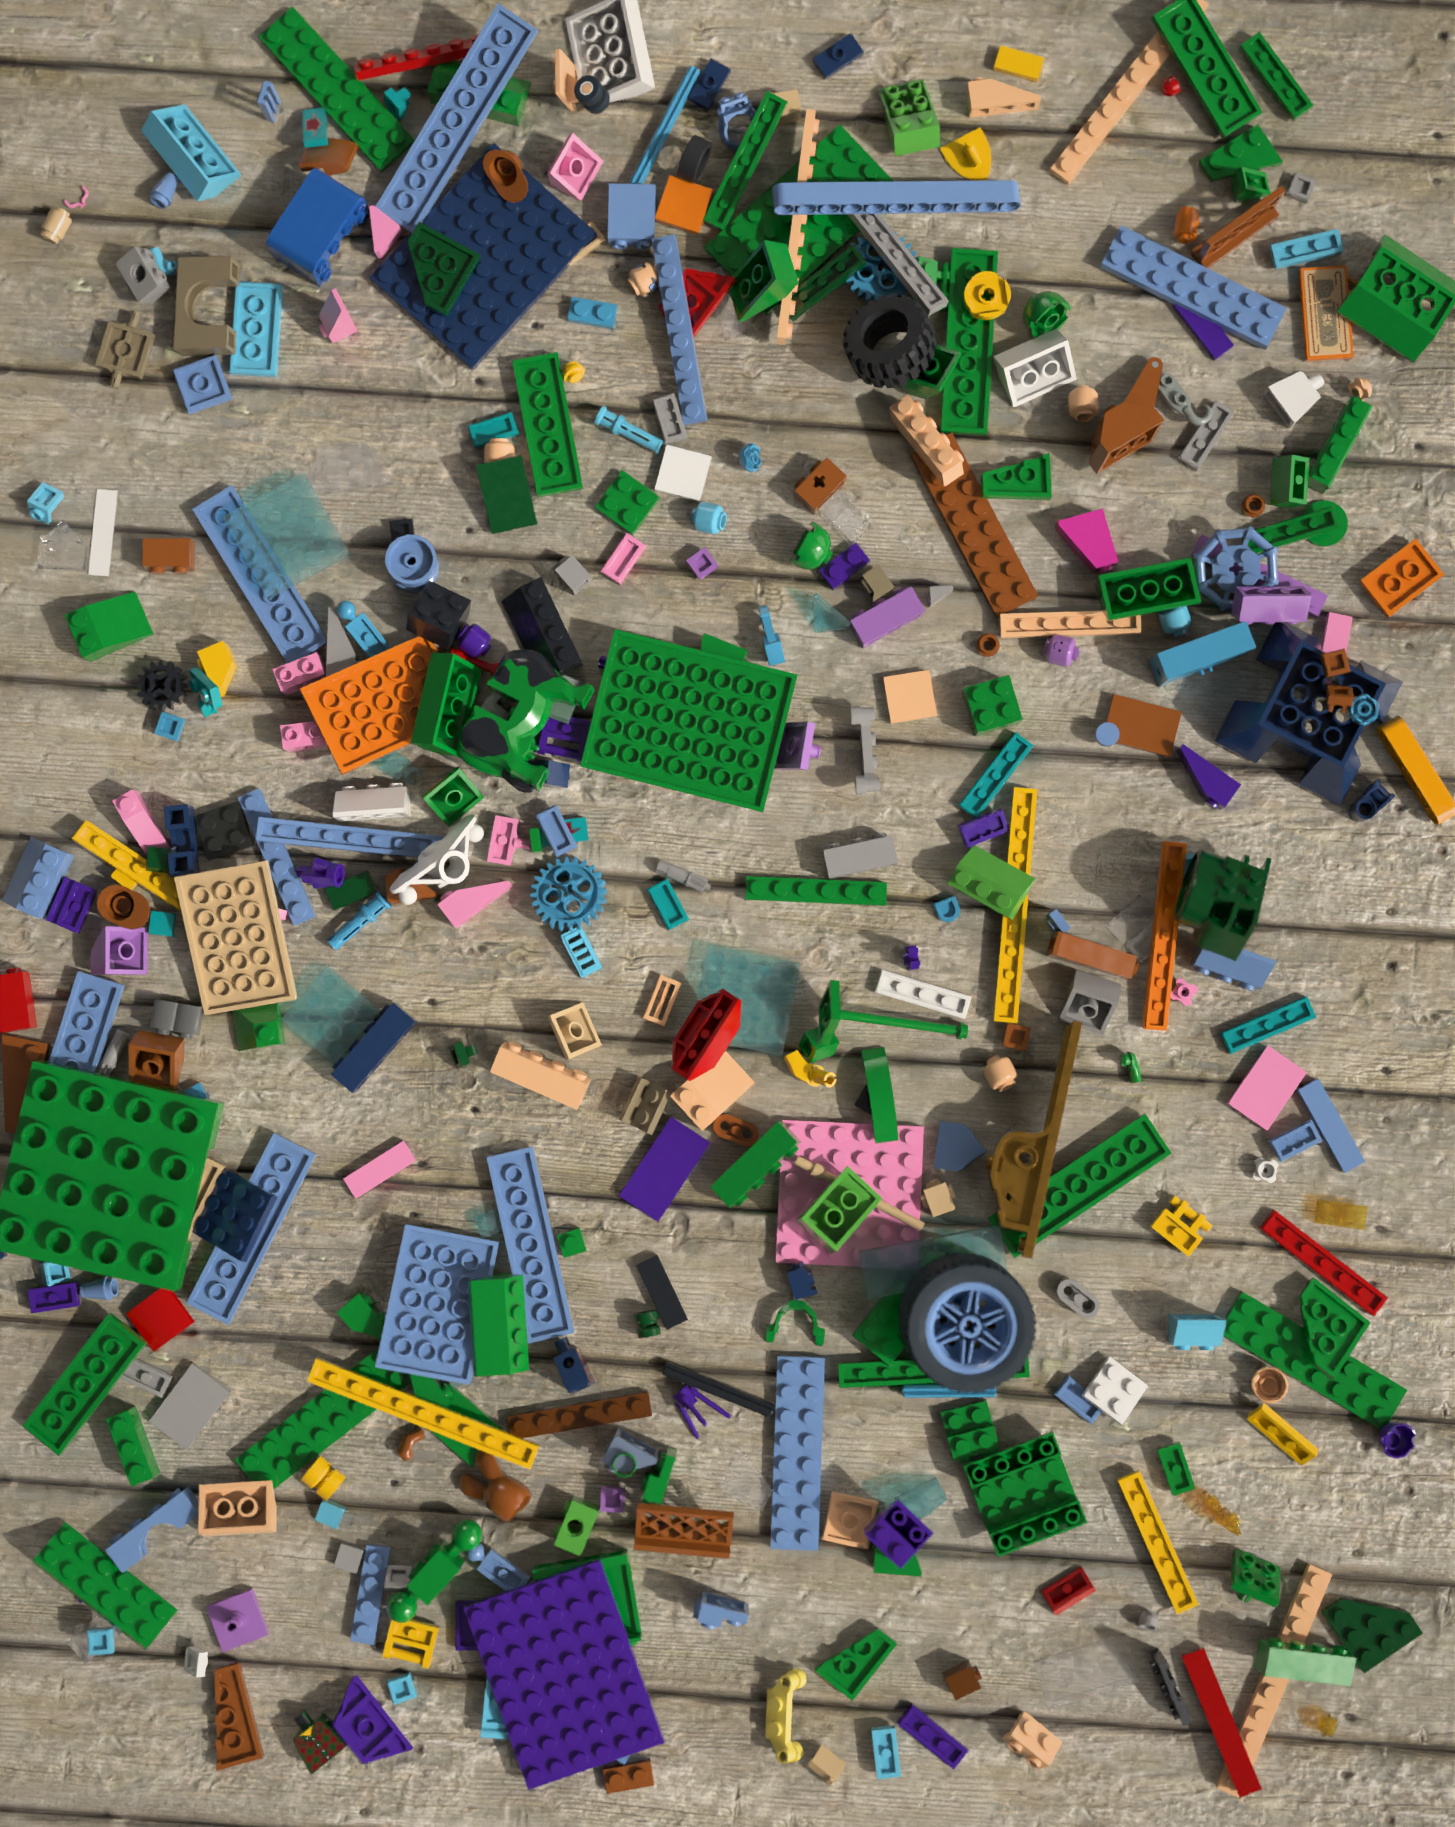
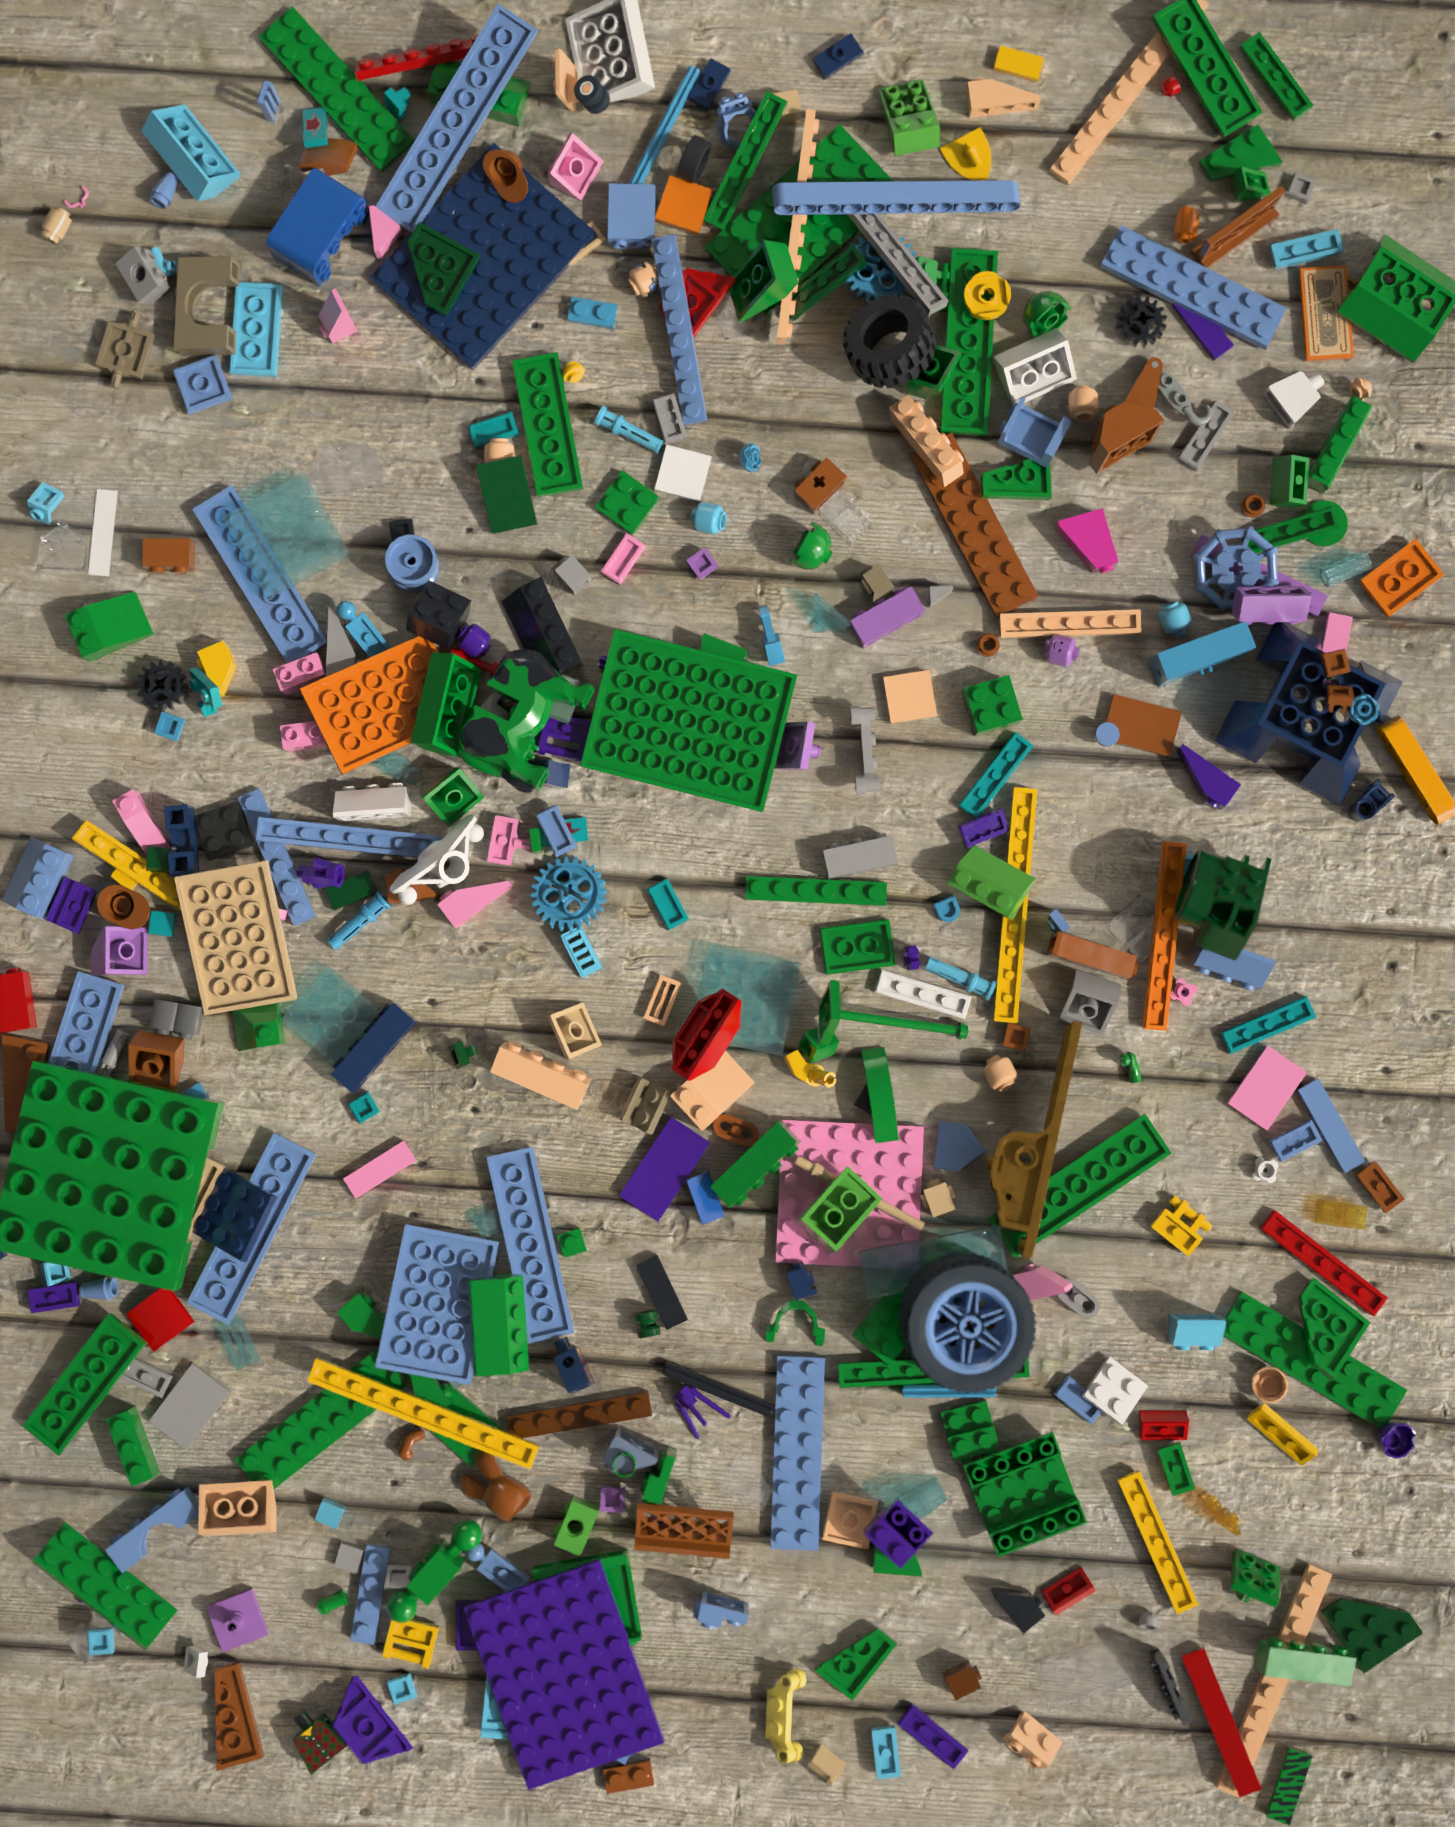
yellow wheel [301,1456,346,1501] -> none
light grey piece [656,859,711,893] -> none
dark purple plate [819,543,870,590] -> none
green slope [1095,558,1201,621] -> none
clear yellow plate [1317,1713,1337,1737] -> none
none -> clear light blue tile [218,1316,260,1370]
none -> green pin [316,1589,349,1615]
none -> teal tile [348,1092,381,1124]
none -> blue slope [686,1171,725,1225]
none -> green tile [819,919,896,975]
none -> medium azure pin [925,956,997,1001]
none -> black slope [991,1587,1045,1634]
none -> medium blue panel [998,396,1072,468]
none -> bright pink slope [1013,1263,1073,1301]
none -> black gear [1115,295,1167,348]
none -> red slope [1139,1410,1189,1440]
none -> green tile [1265,1746,1313,1826]
none -> clear light blue axle [1319,550,1372,588]
none -> dark orange plate [1355,1161,1405,1213]

